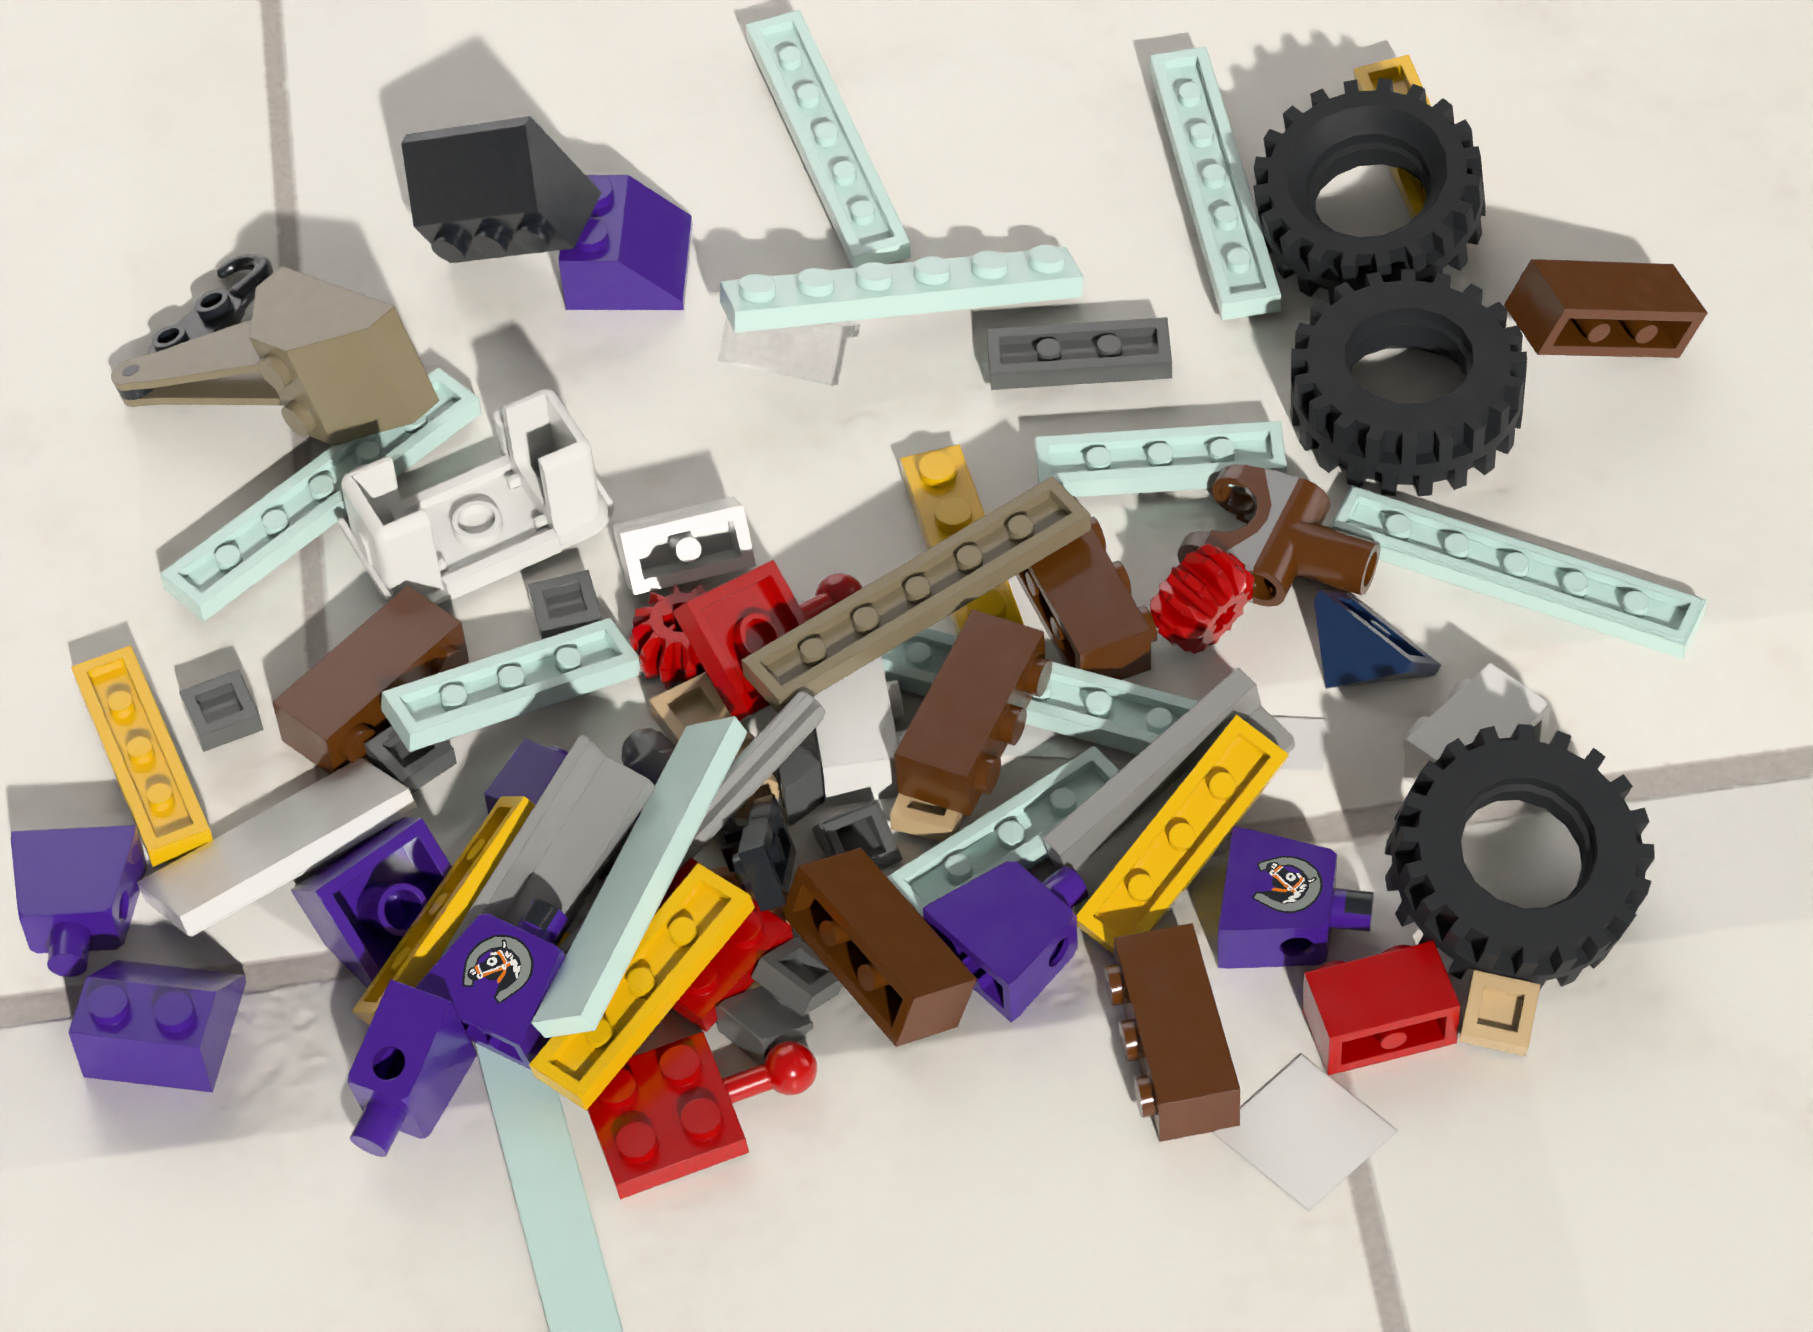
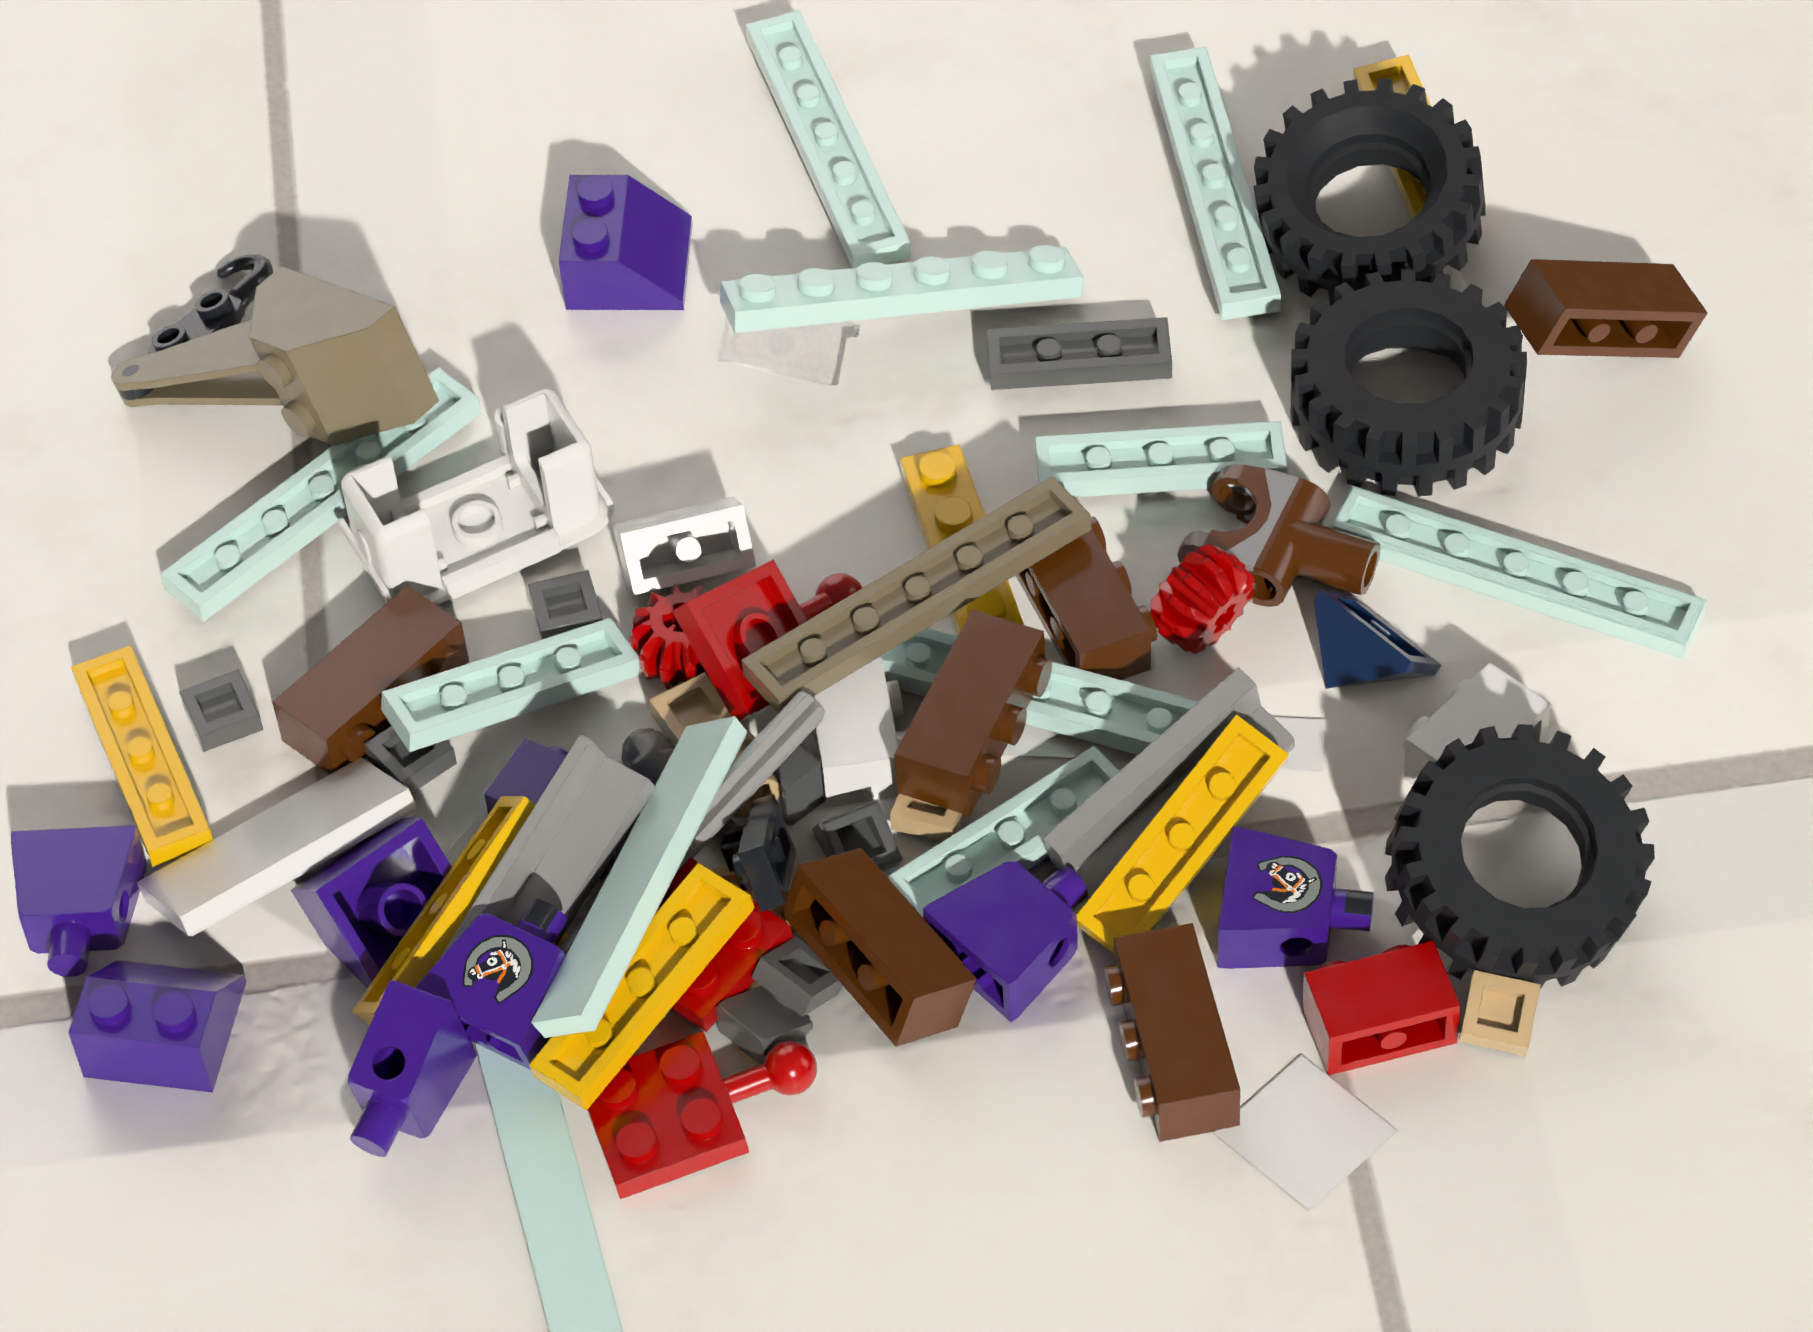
black slope [401,116,602,263] -> none

